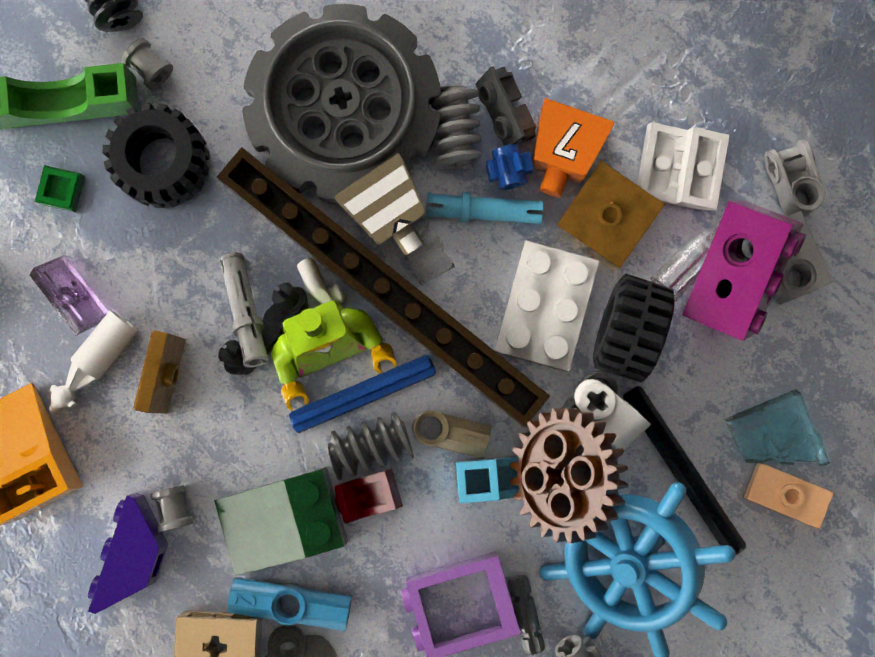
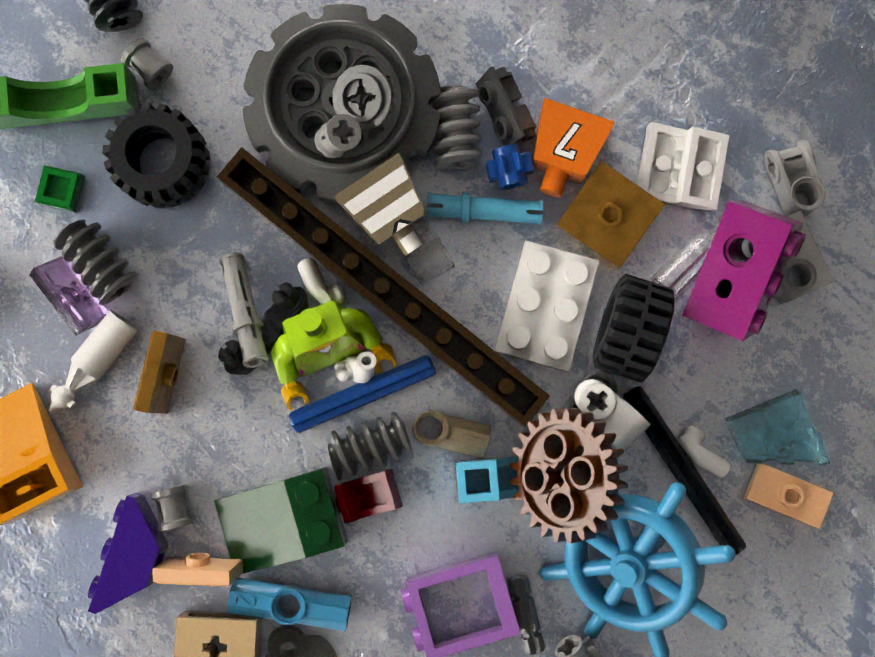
none -> dark grey piece [53,219,138,306]
none -> light nougat plate [152,553,243,586]
none -> light grey bush [314,114,362,159]
none -> gear [332,65,395,131]
none -> white arm [334,352,377,383]
none -> white arm [679,425,730,478]

